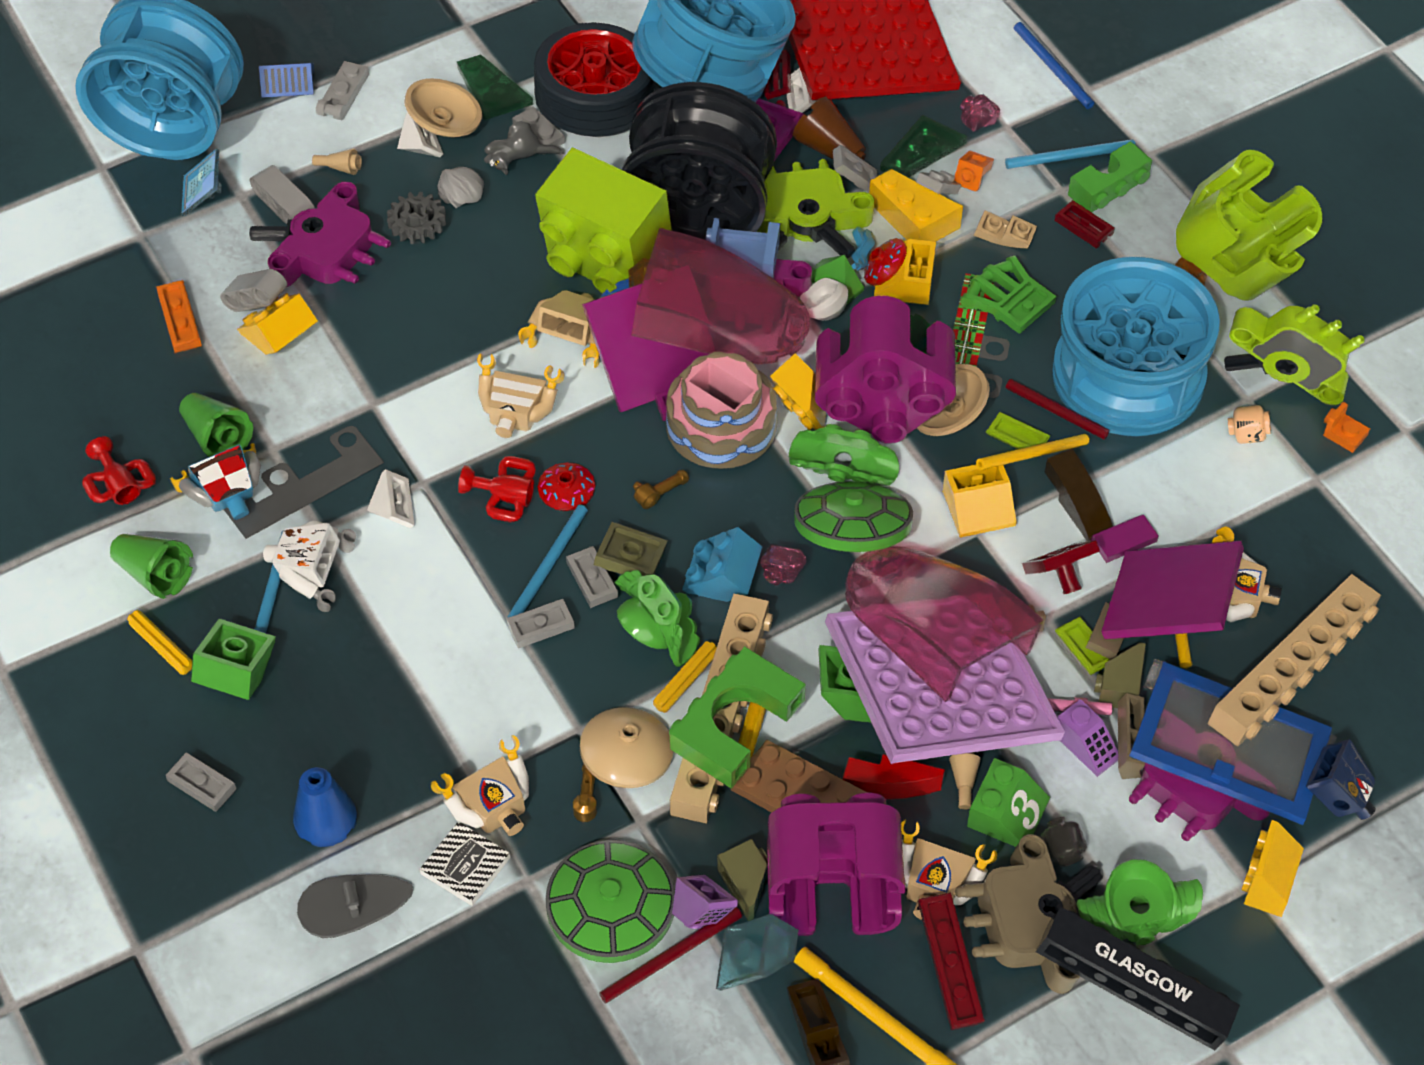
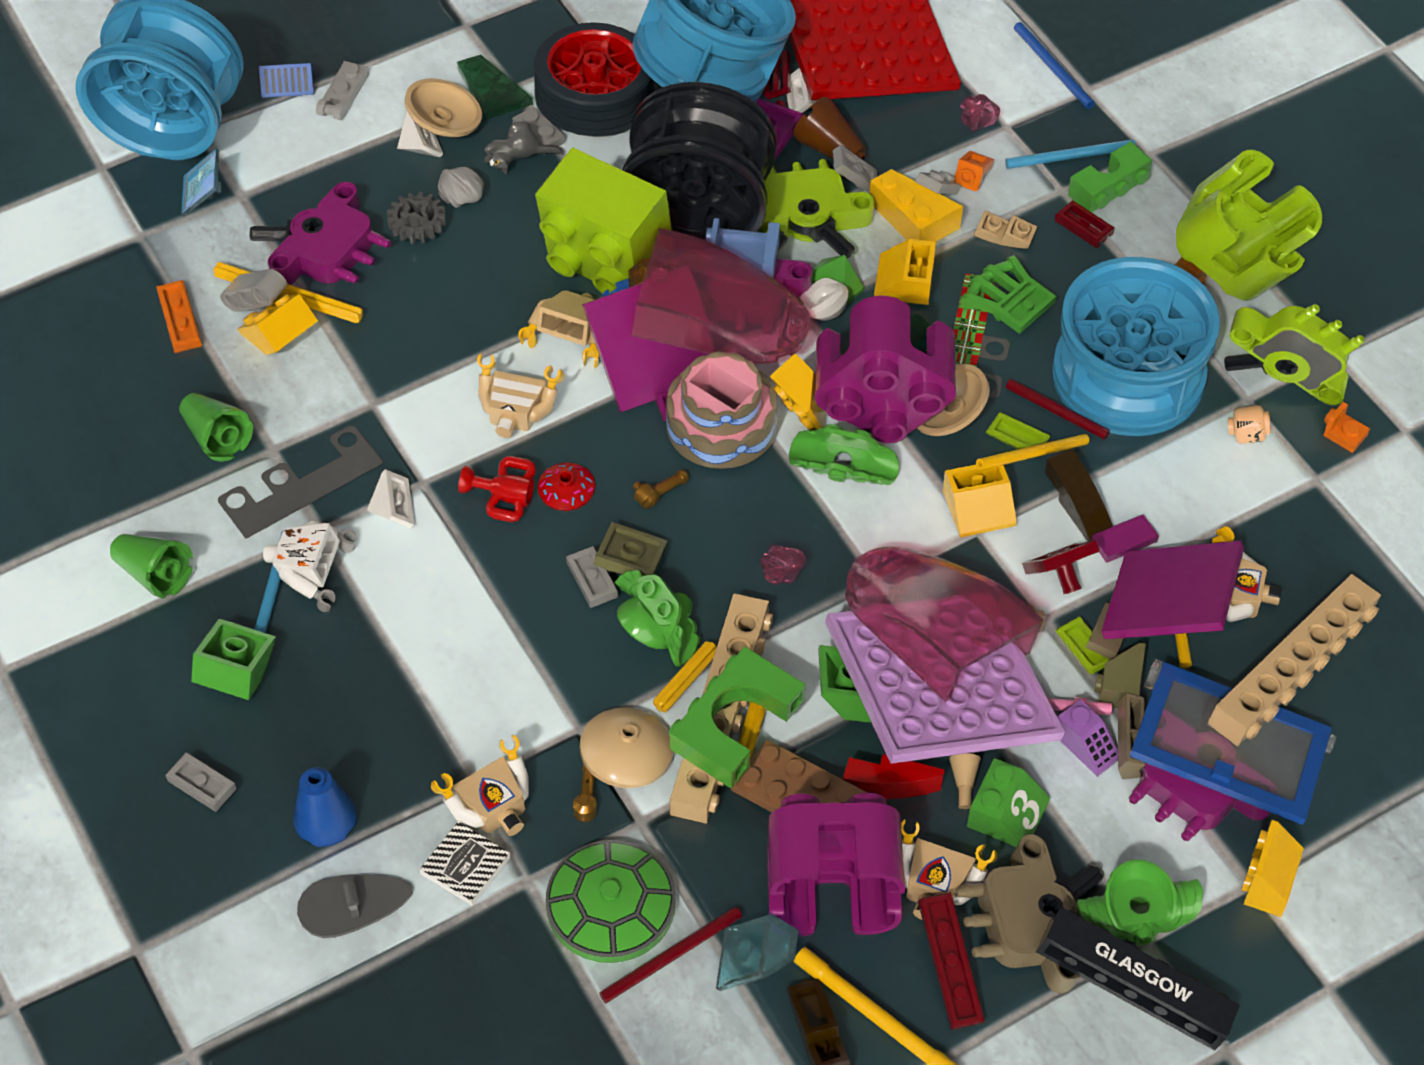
red piece [82,436,156,505] -> none
yellow axle [127,610,193,675] -> none
torso [170,443,261,520] -> none
light grey beam [249,165,315,224] -> none
tan cone [312,148,362,175] -> none
dark azure piece [507,505,588,618] -> none
light grey plate [507,599,575,648] -> none
medium lavender slope [672,875,738,929] -> none
dark azure slope [682,527,762,602] -> none
olive slope [717,839,768,922] -> none
bright green dish [794,481,913,552] -> none
dark azure hair [851,226,875,271] -> none
red dish [864,238,907,286] -> none
clear green wing [880,115,967,178] -> none
clear smoke head [1040,817,1088,867] -> none
dark blue torso [1306,739,1376,820] -> none
none -> yellow axle [213,262,363,324]

